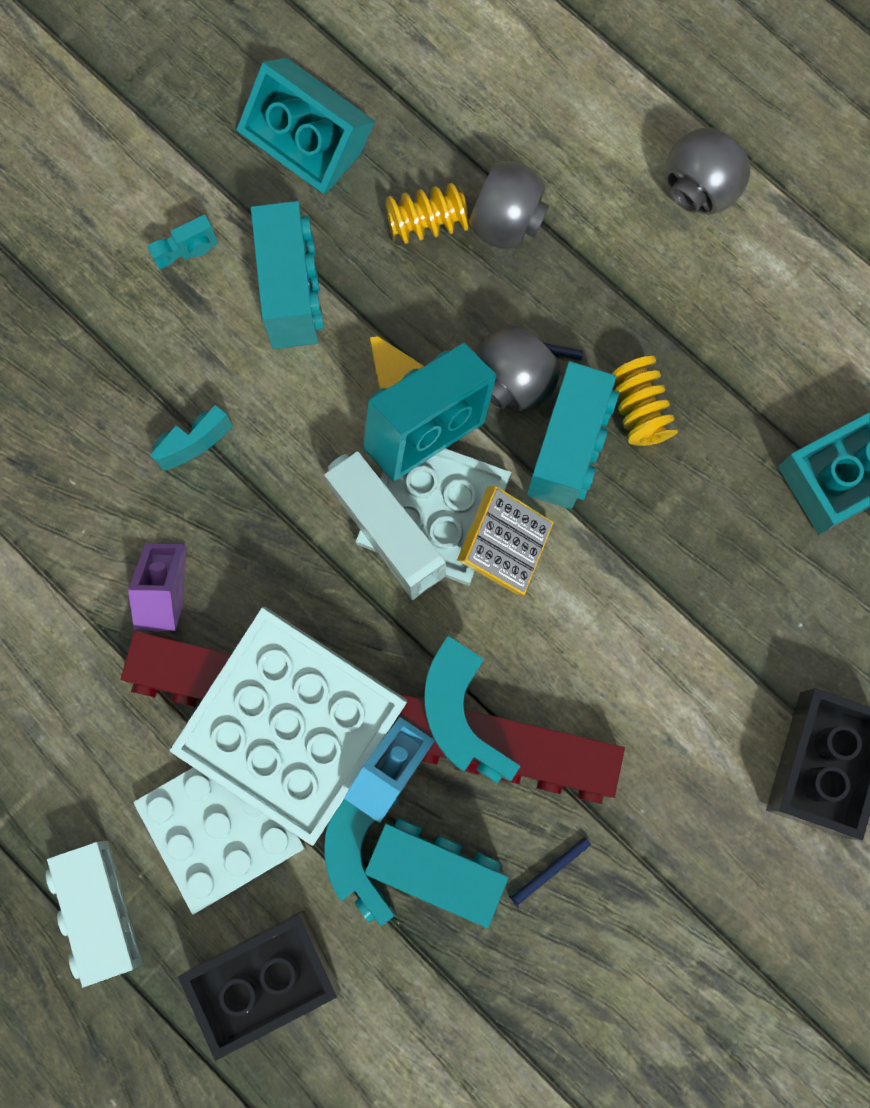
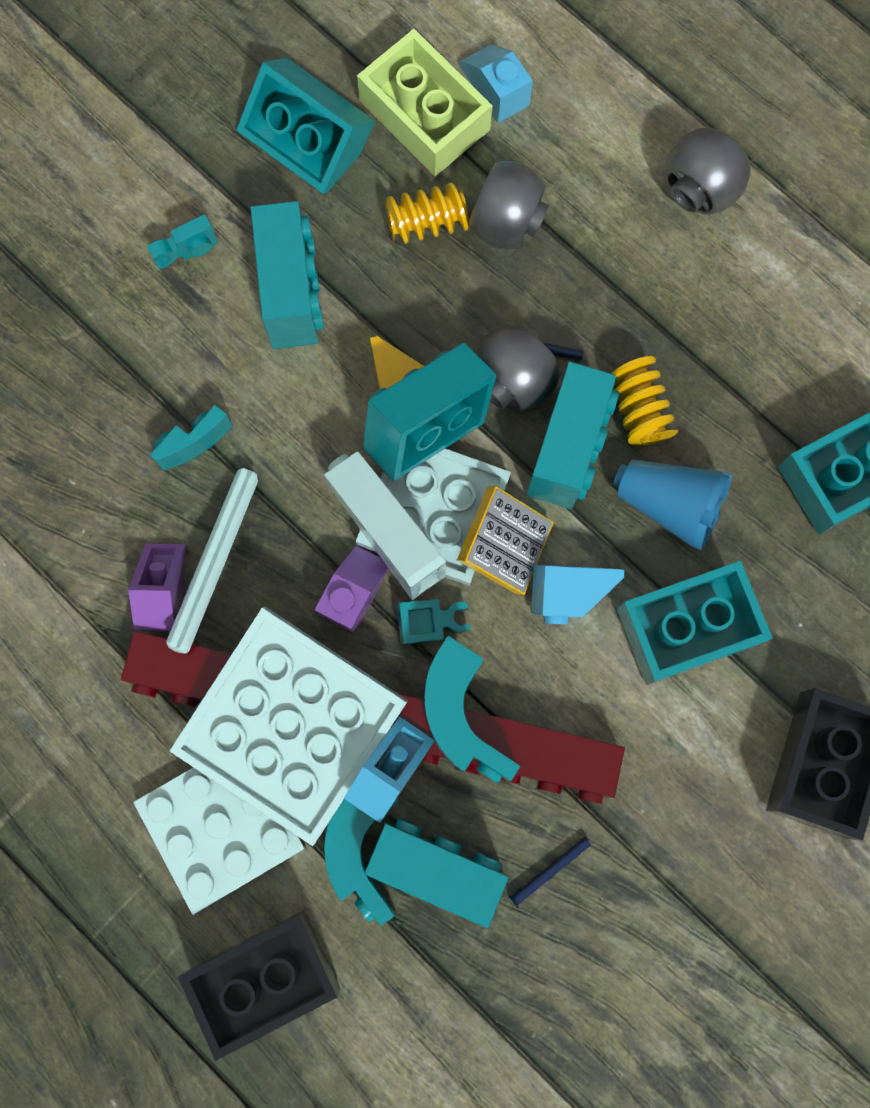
light aqua brick [46,841,143,988] -> none
none -> light aqua axle [166,468,258,654]
none -> medium lavender slope [315,546,389,635]
none -> yellowish green brick [357,29,493,177]
none -> teal plate [396,599,471,645]
none -> medium azure slope [459,44,533,123]
none -> medium azure slope [531,564,624,624]
none -> dark azure cone [613,459,733,550]
none -> teal brick [617,561,773,686]

